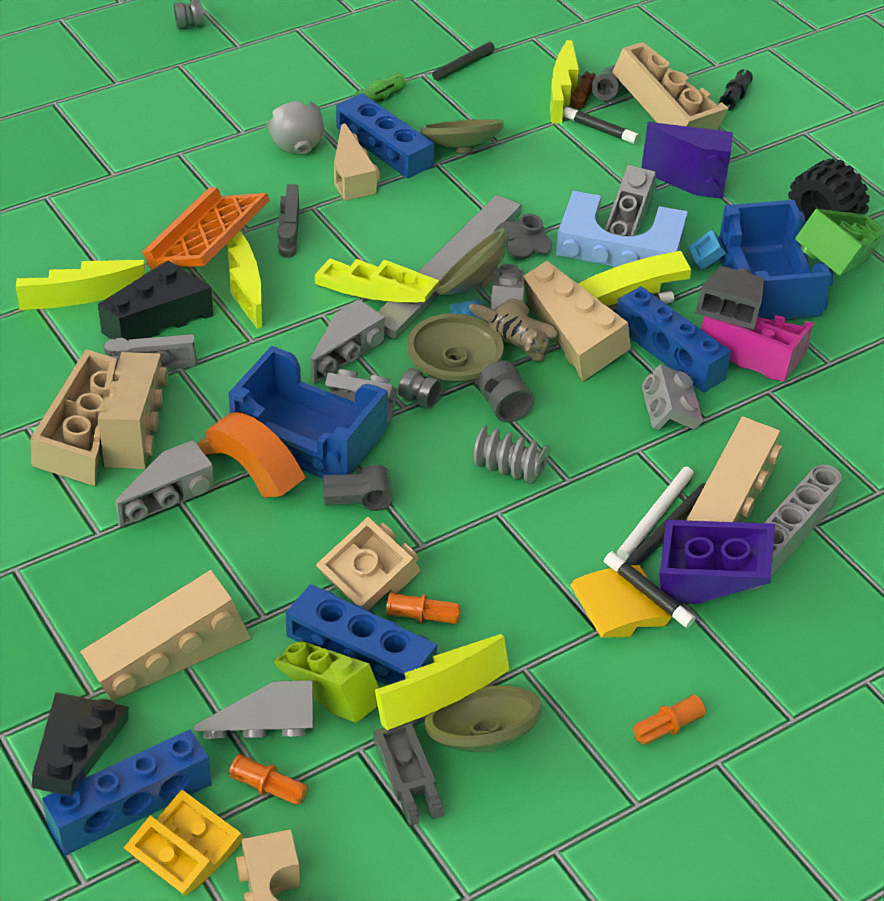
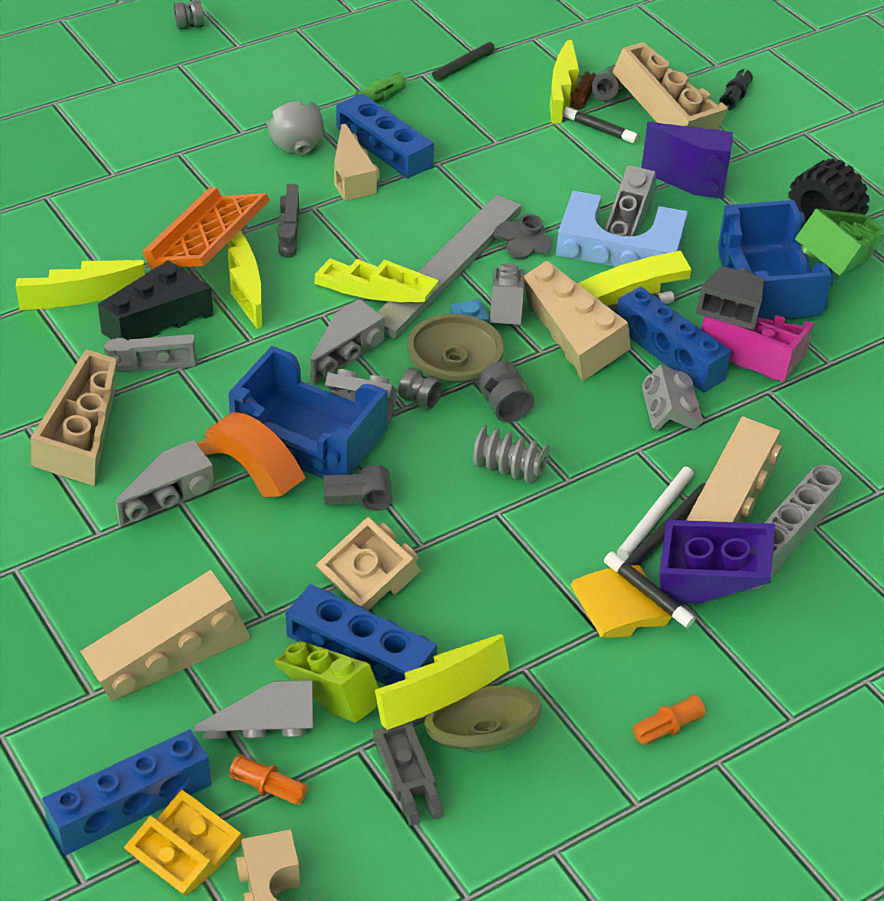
black wing [32,692,129,796] -> none
tan wedge [98,352,168,469] -> none
orange axle [386,592,461,624] -> none
olive dish [420,119,504,153] -> none
olive dish [435,228,509,296] -> none
dark tan animal [469,299,558,362] -> none
dark azure plate [688,229,726,271] -> none

